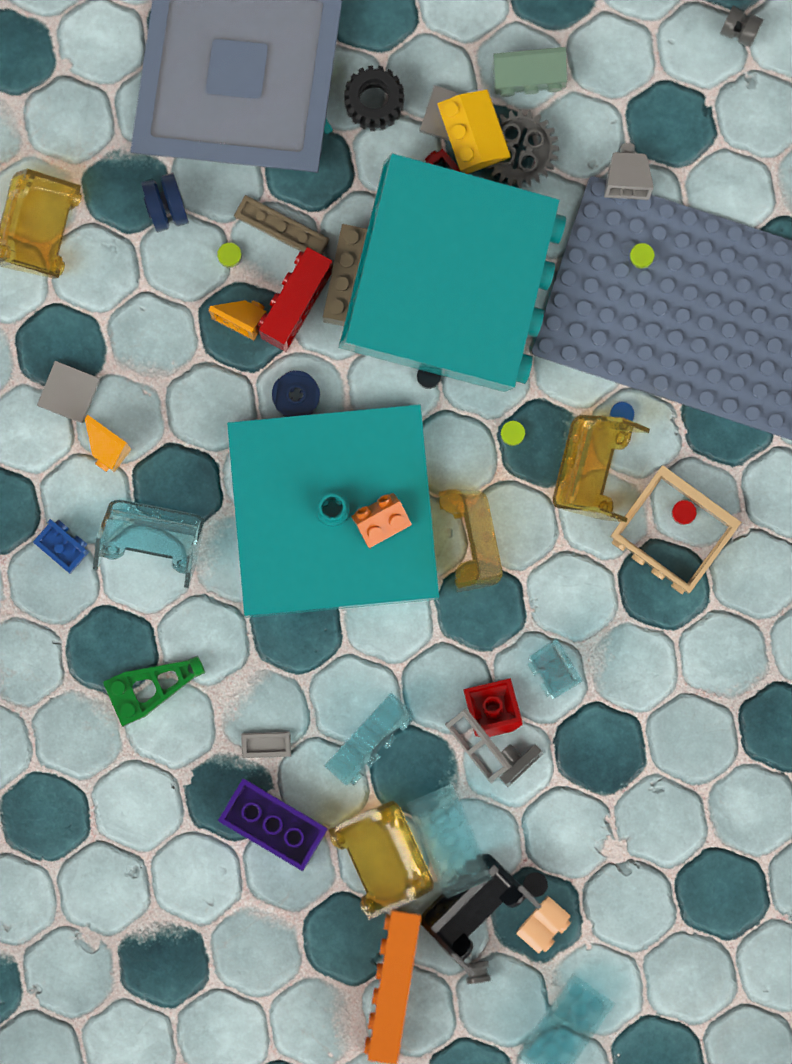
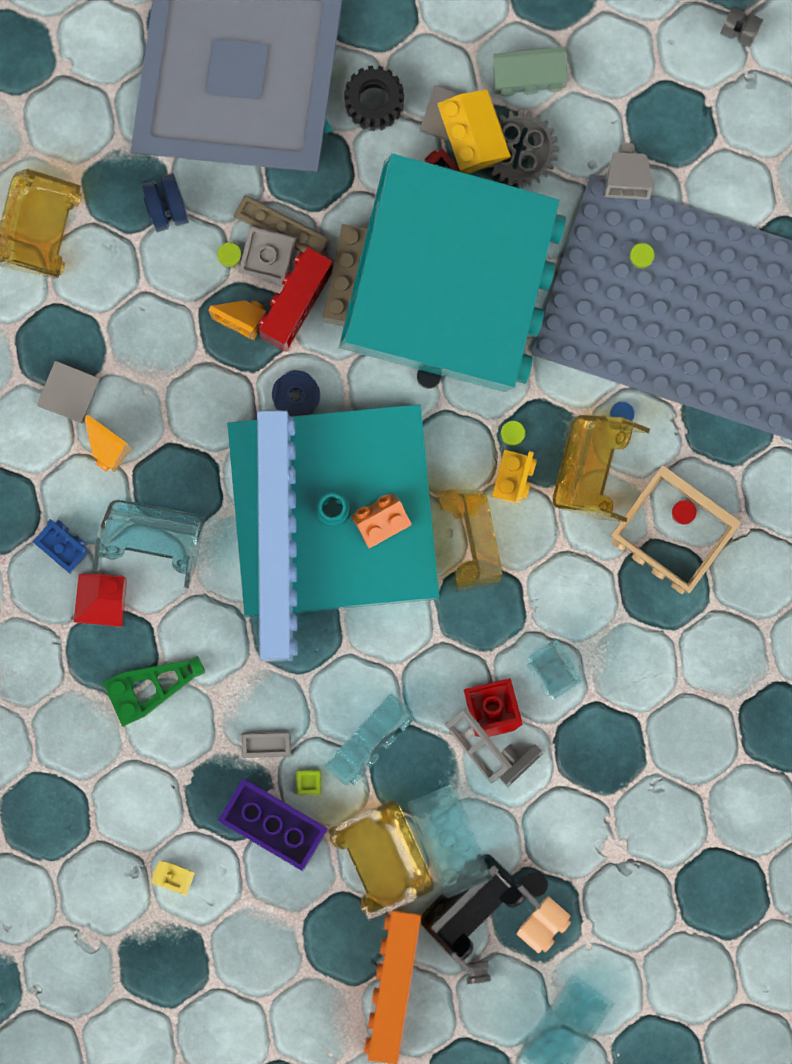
none -> red slope [74,574,127,627]
none -> light yellow bracket [151,860,195,896]
none -> light grey tile [238,226,297,284]
none -> light blue brick [258,411,298,661]
none -> lime tile [296,770,321,795]
none -> yellow bracket [492,450,537,504]

